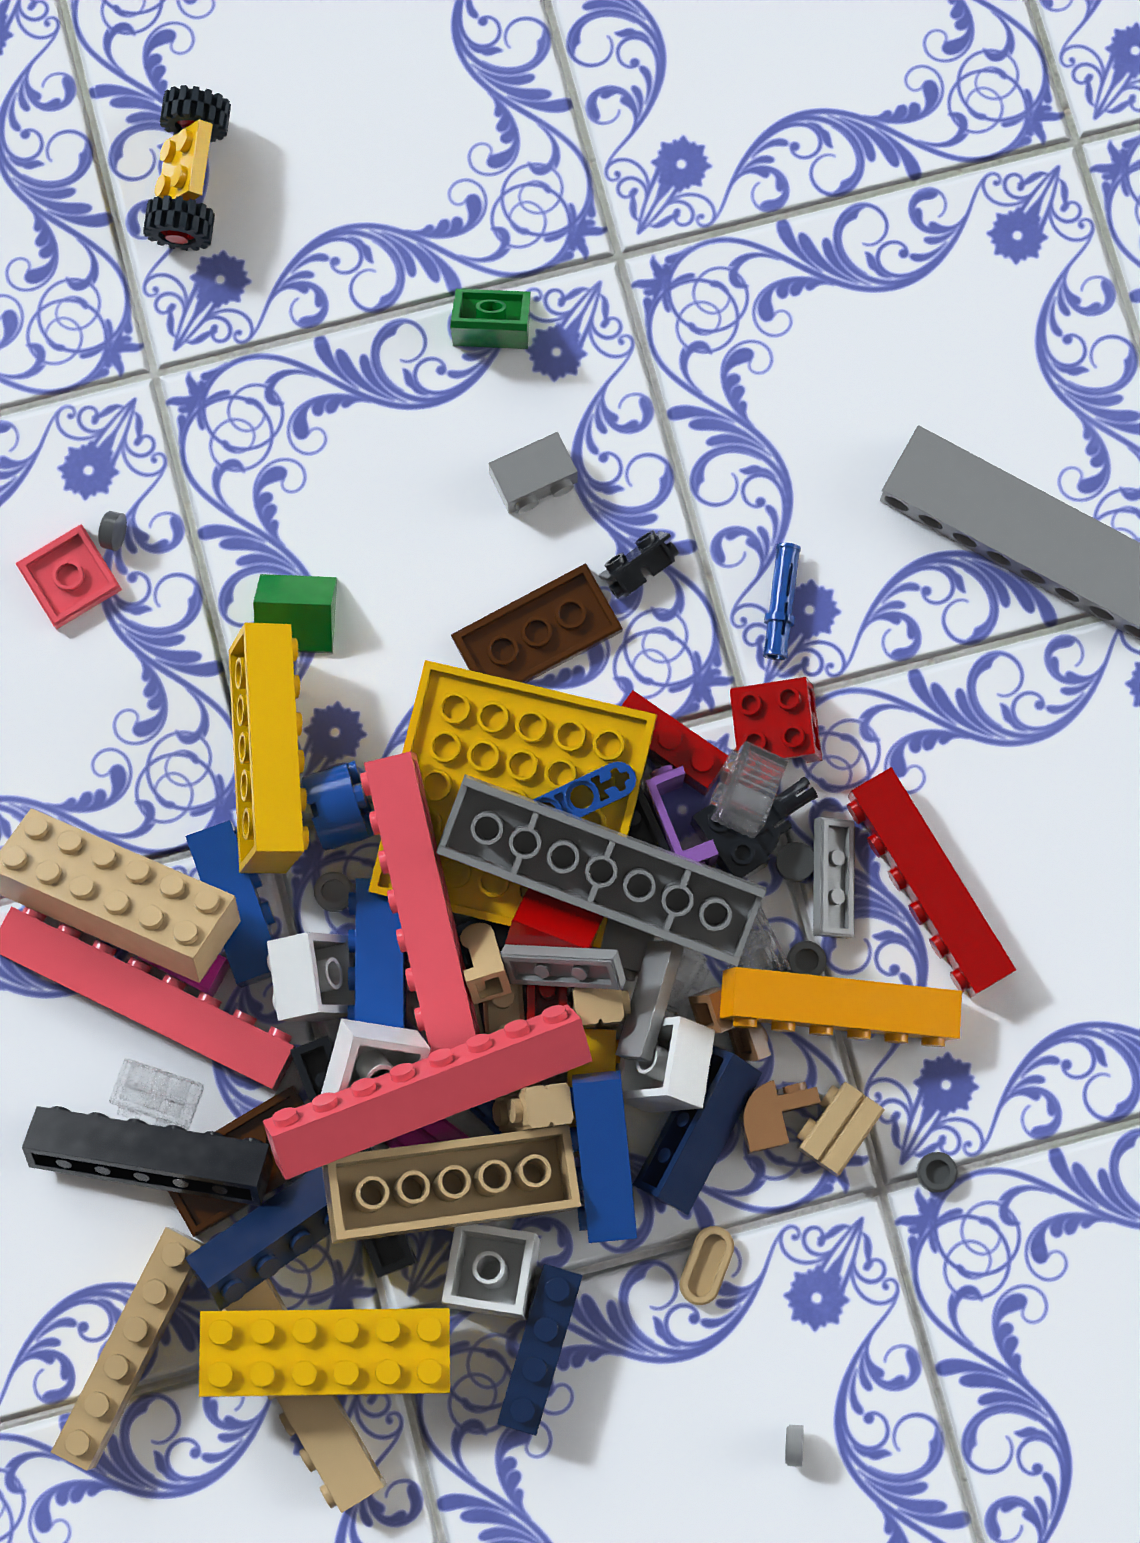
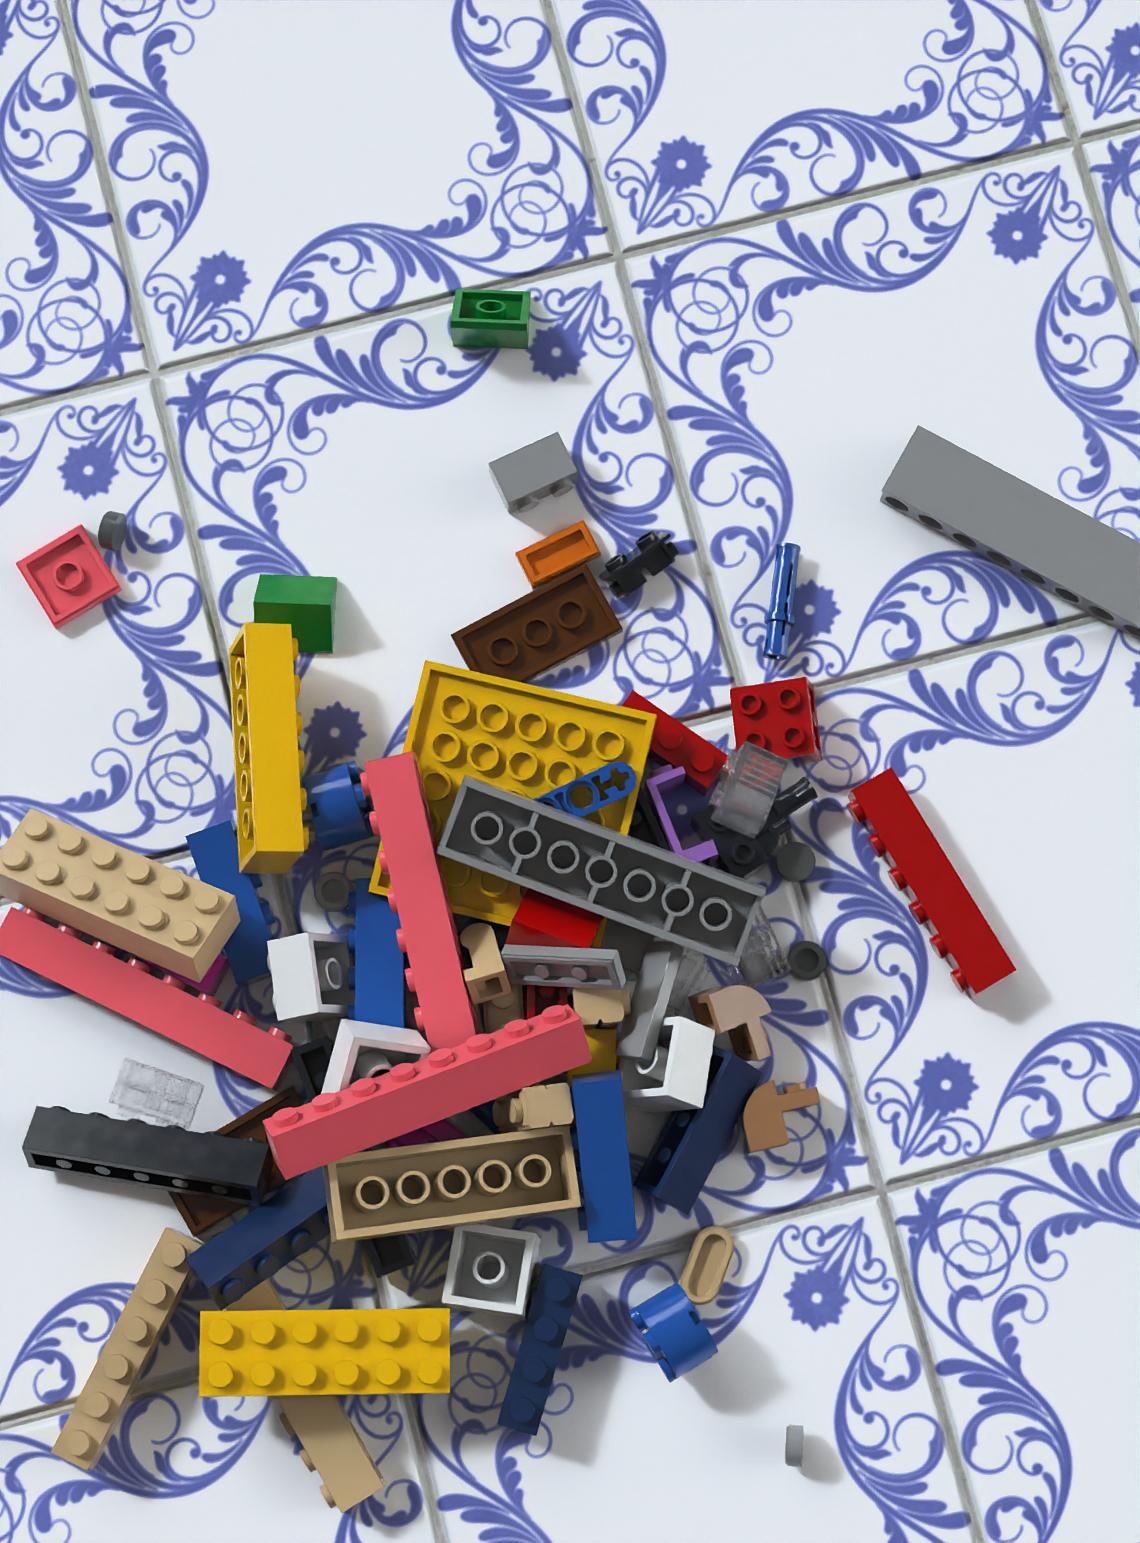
plate [143,85,231,251] -> none
light orange brick [720,967,962,1047] -> none
tan brick [796,1082,885,1177] -> none
light grey tile [813,817,855,939] -> none
dark grey tile [916,1152,958,1193] -> none
none -> orange tile [515,520,601,589]
none -> blue brick [628,1283,718,1383]

